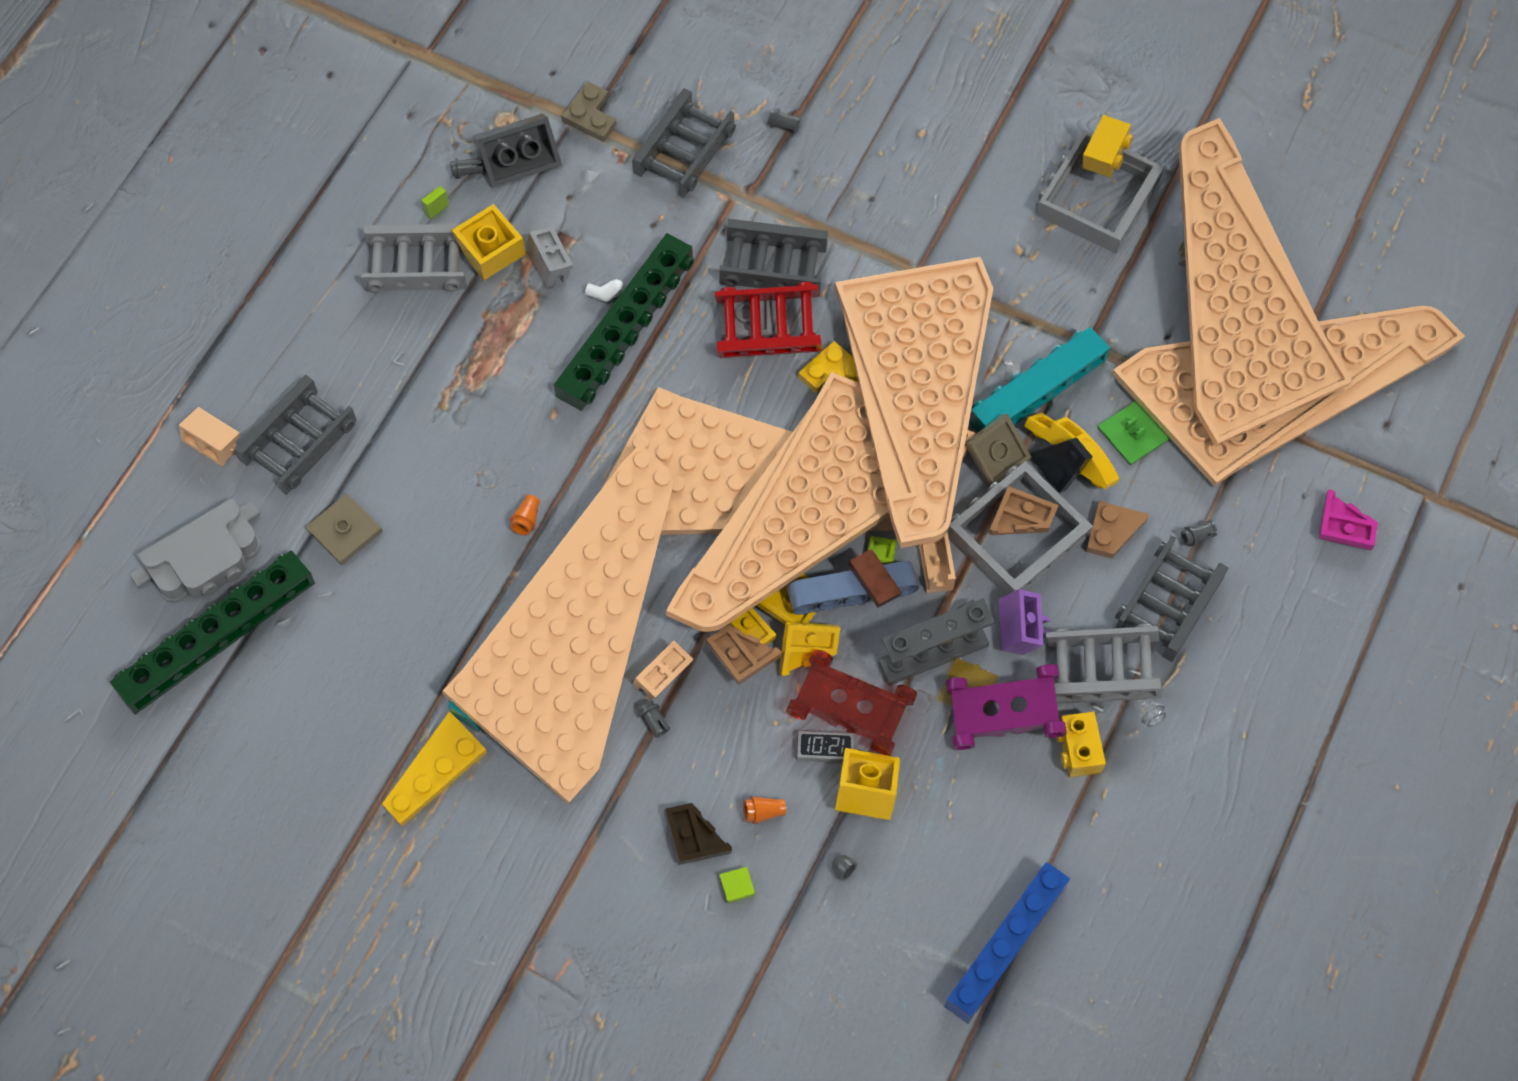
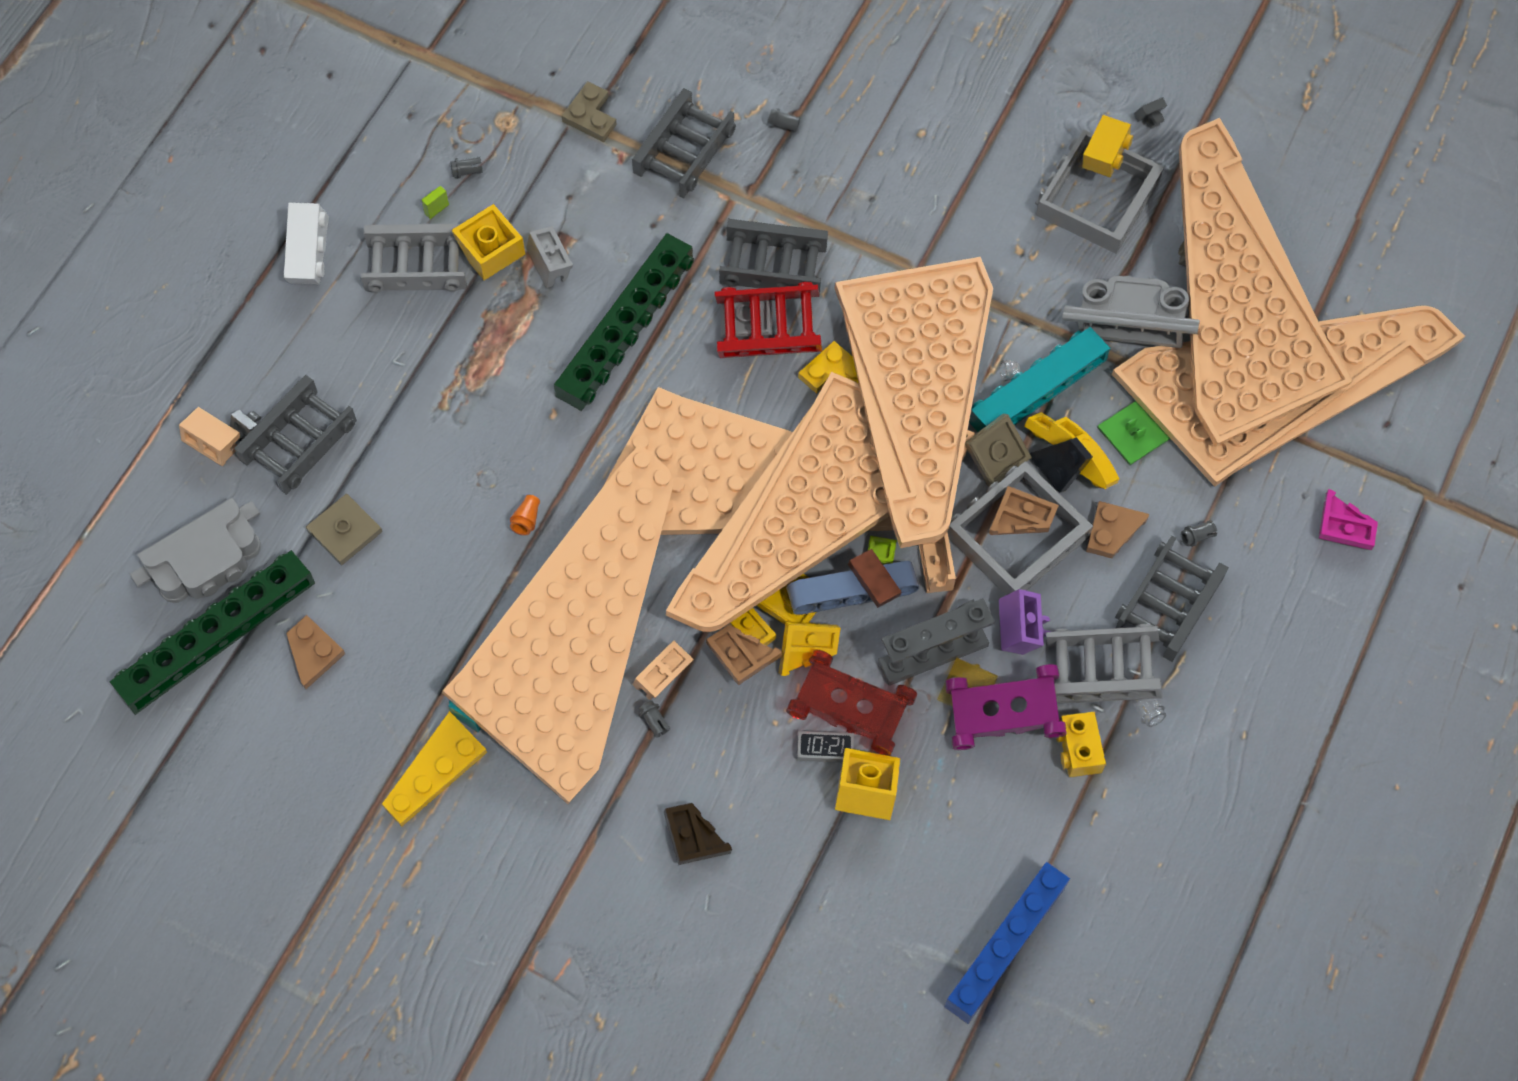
dark grey slope [473,113,562,187] -> none
white arm [585,279,624,302] -> none
lime tile [720,867,755,904] -> none
orange cone [743,796,786,824] -> none
dark grey hinge [832,855,857,881] -> none
none -> dark grey tile [230,410,261,441]
none -> white wedge [284,203,329,285]
none -> medium nougat wing [286,615,345,689]
none -> light grey brick [1062,276,1200,348]
none -> dark grey tile [1134,97,1167,129]

